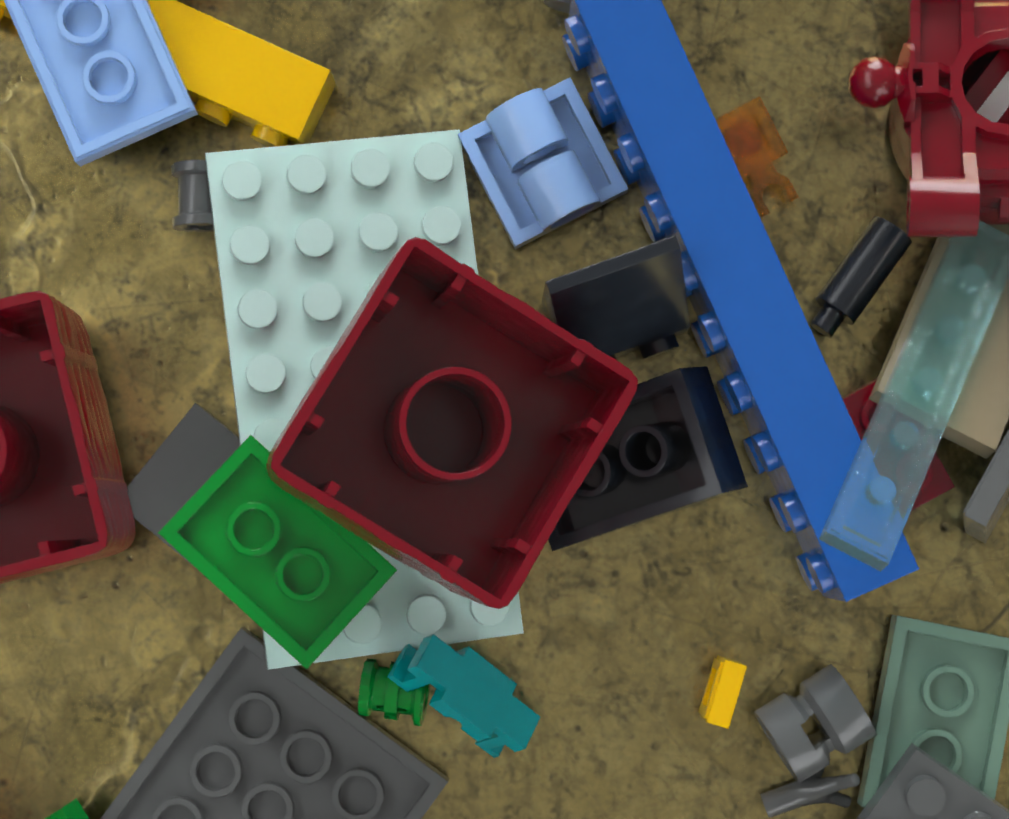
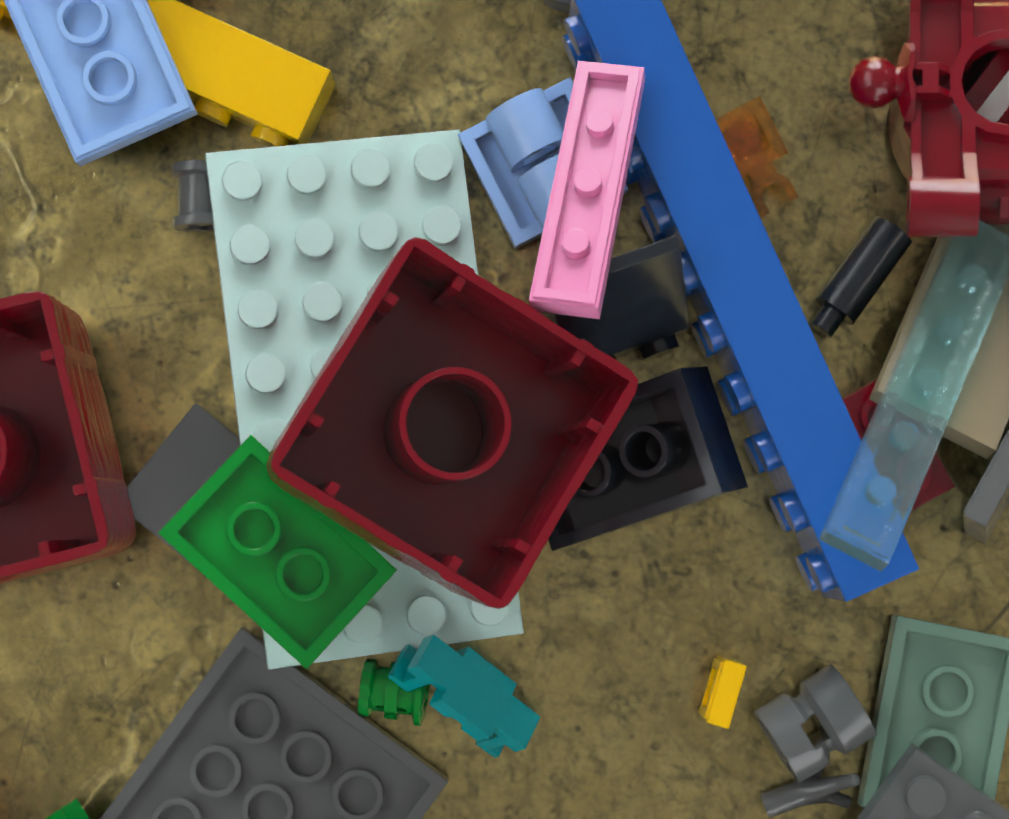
none -> bright pink tile [529,61,645,319]

